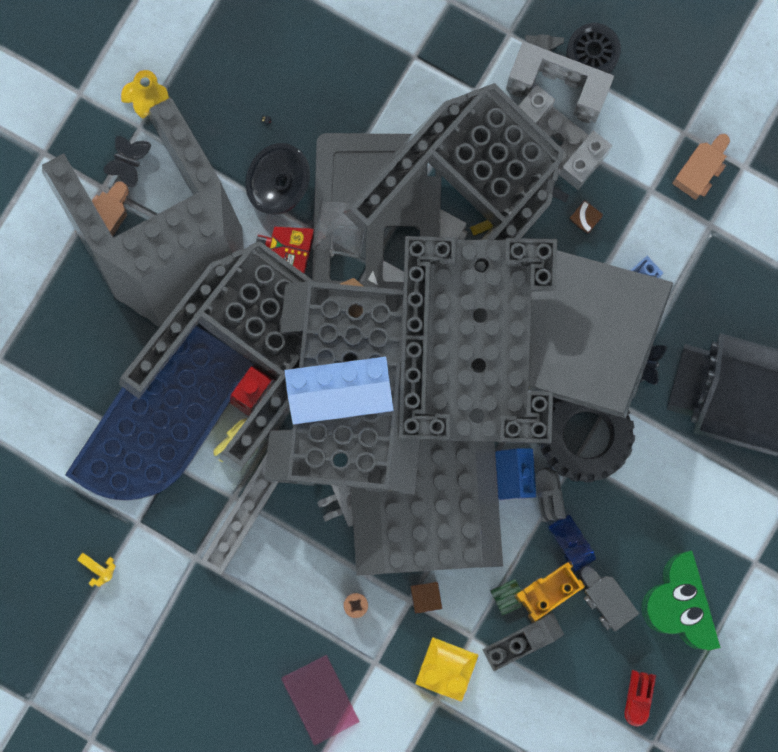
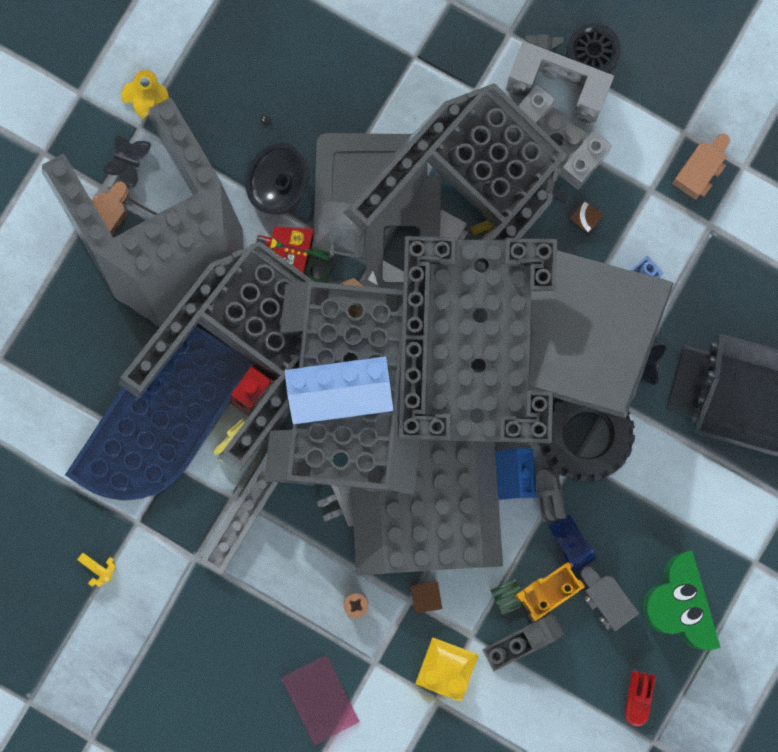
none -> dark green bracket [304,248,335,283]

